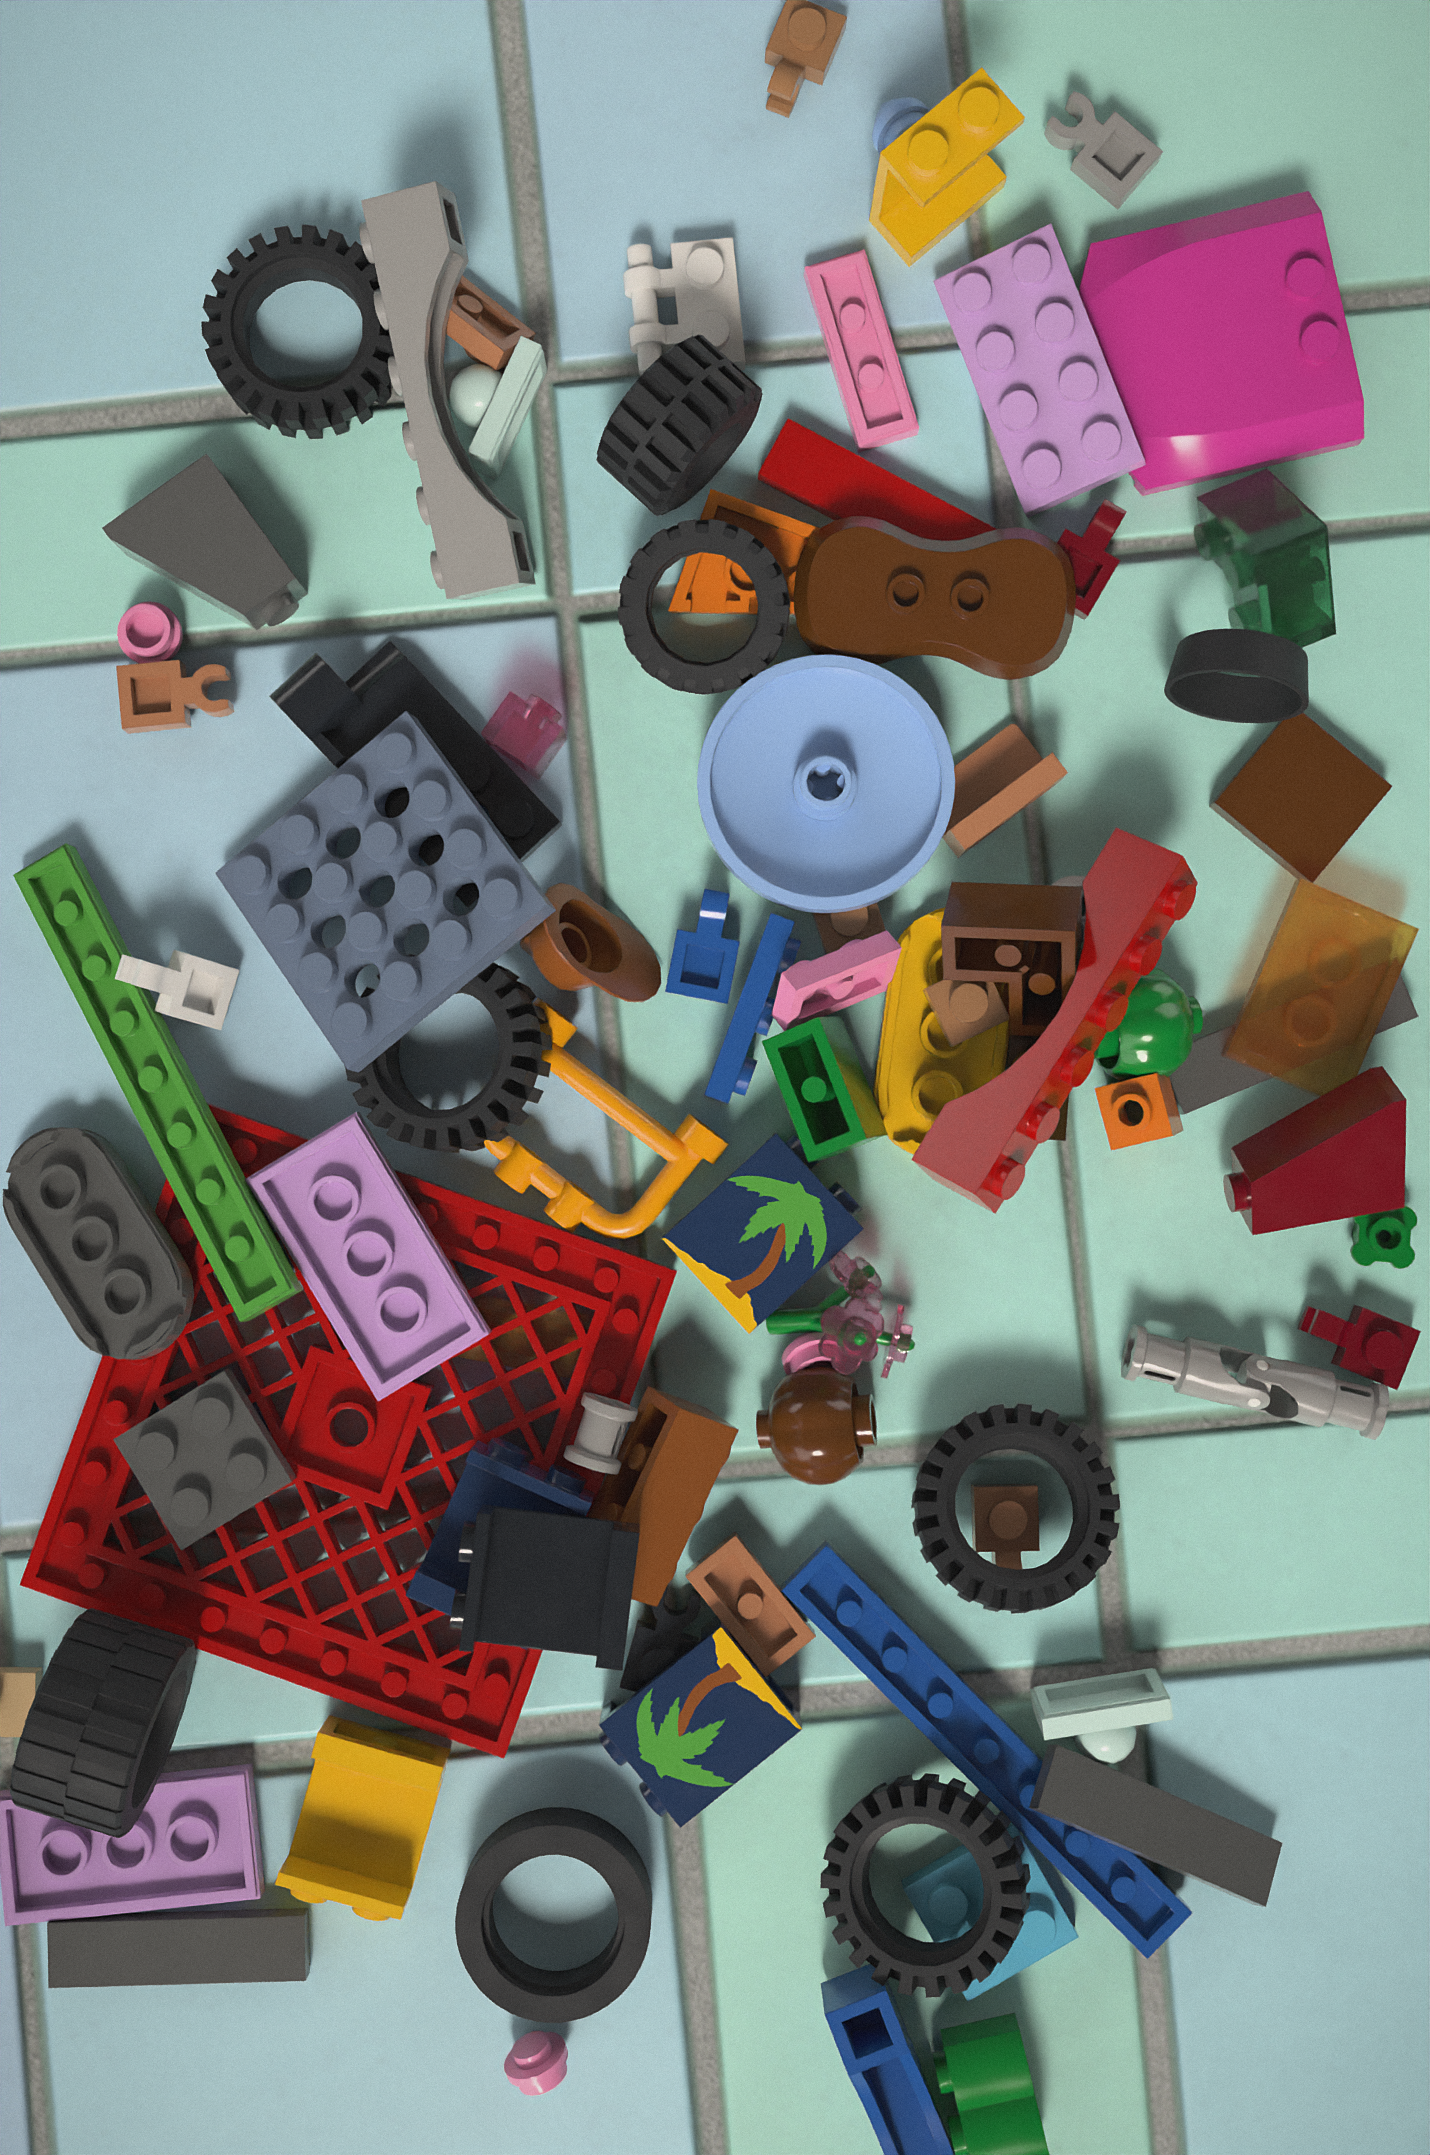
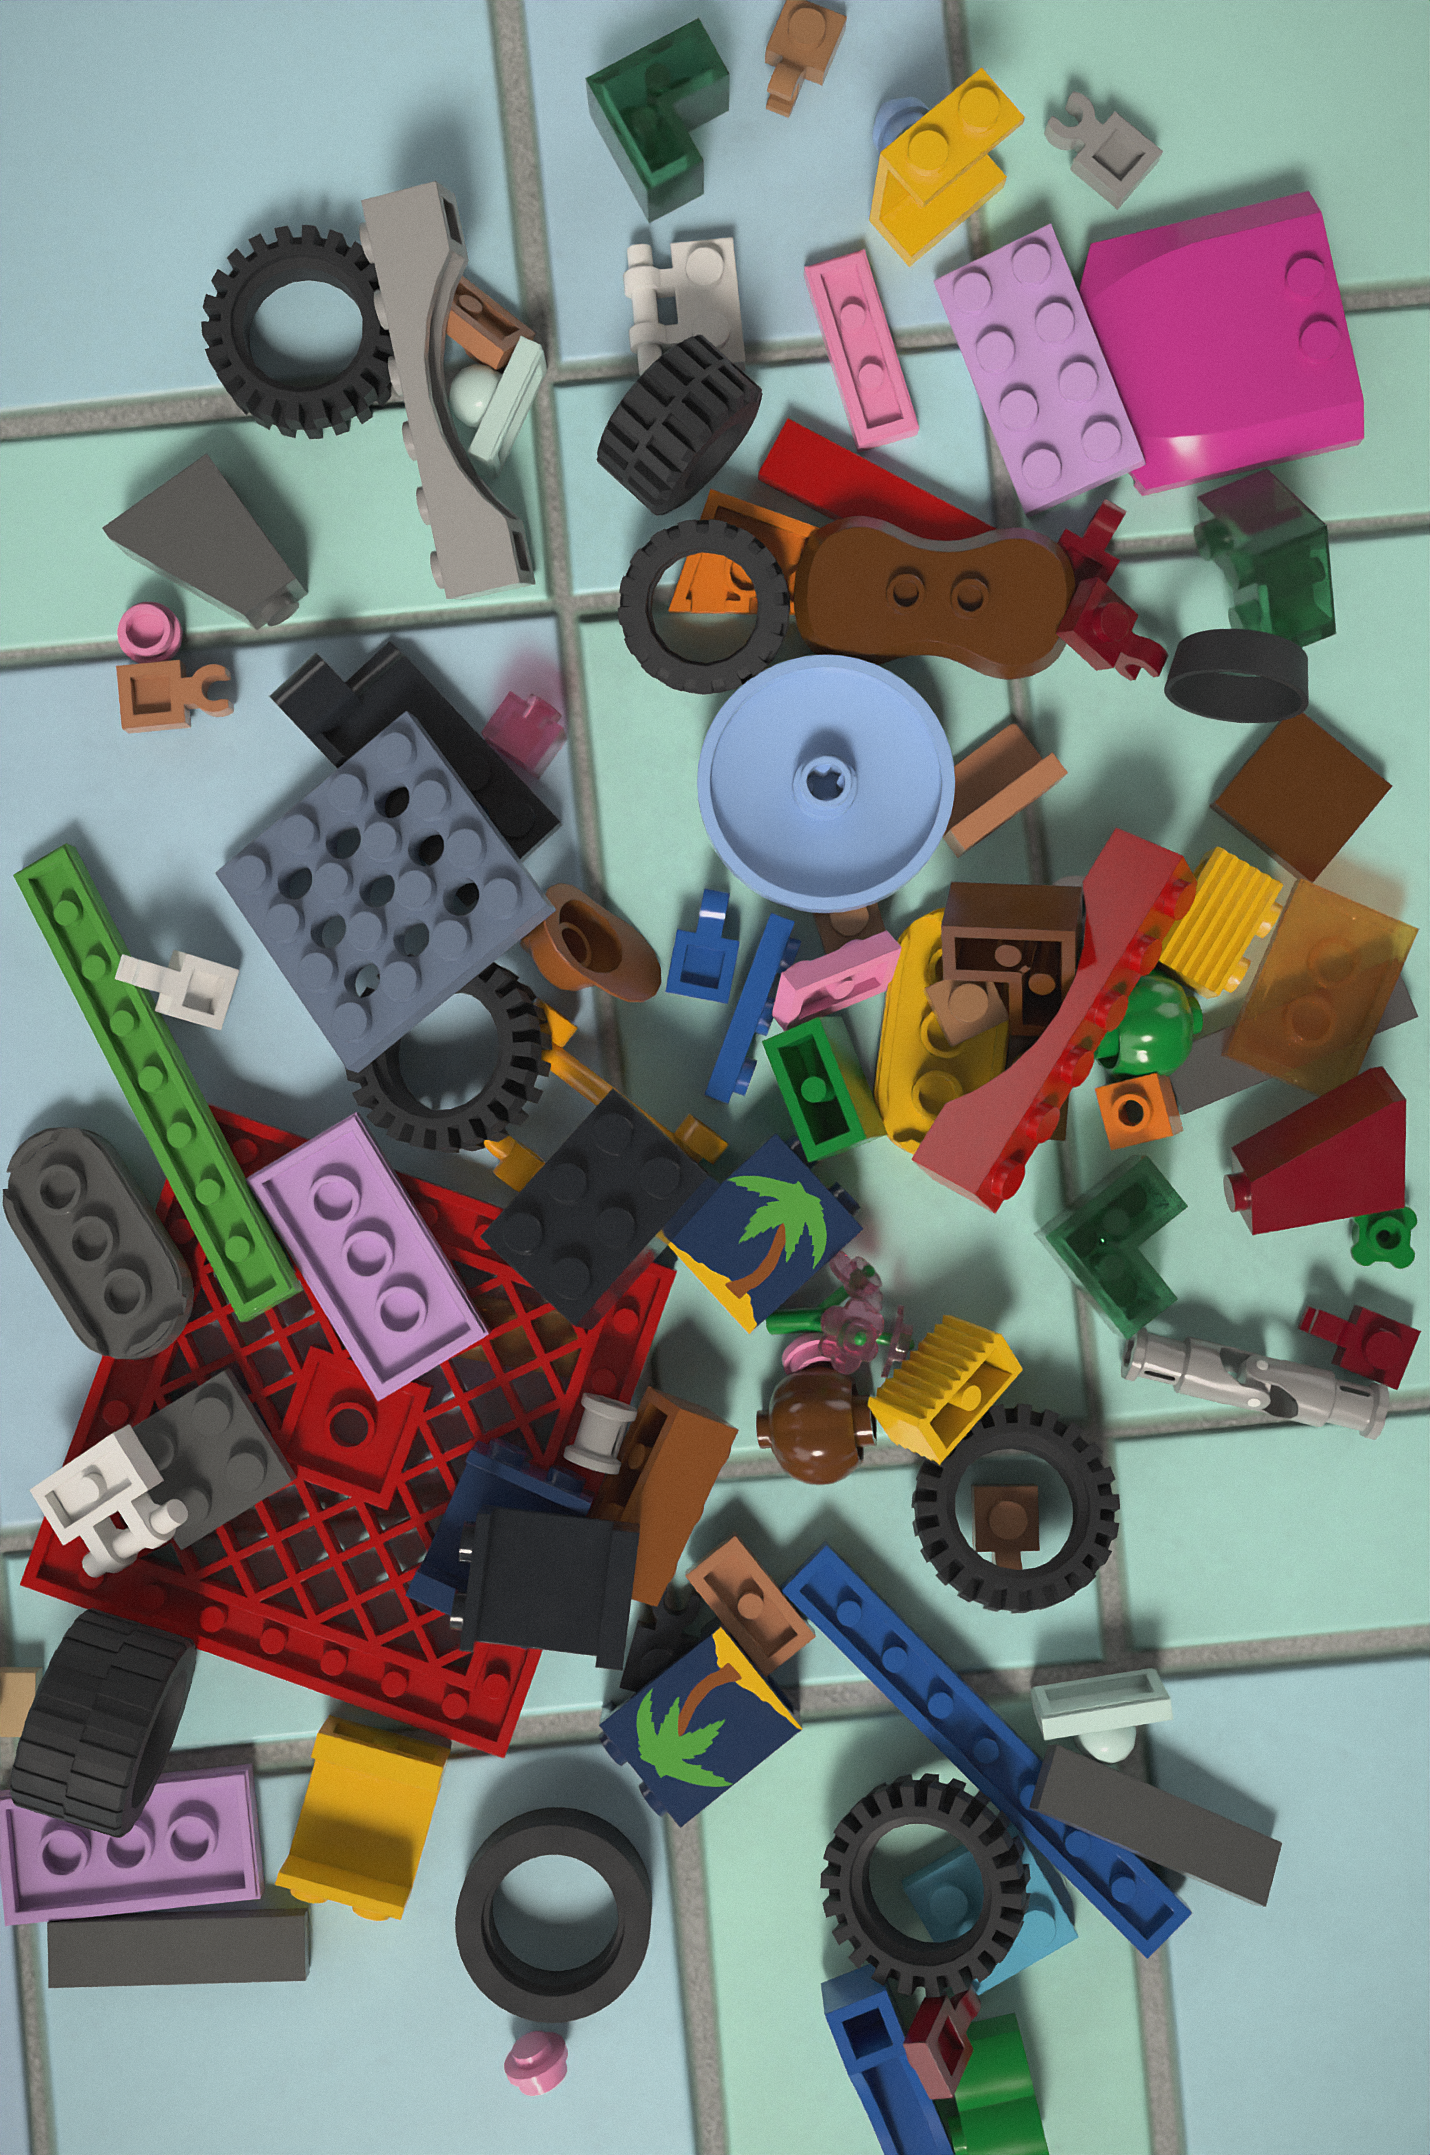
none -> white plate [30,1424,188,1578]
none -> black brick [480,1089,722,1330]
none -> clear green brick [585,18,730,223]
none -> yellow brick [868,1315,1023,1465]
none -> plate [903,1983,981,2099]
none -> clear green brick [1033,1155,1188,1340]
none -> dark red plate [1056,577,1169,681]
none -> yellow brick [1155,846,1284,999]

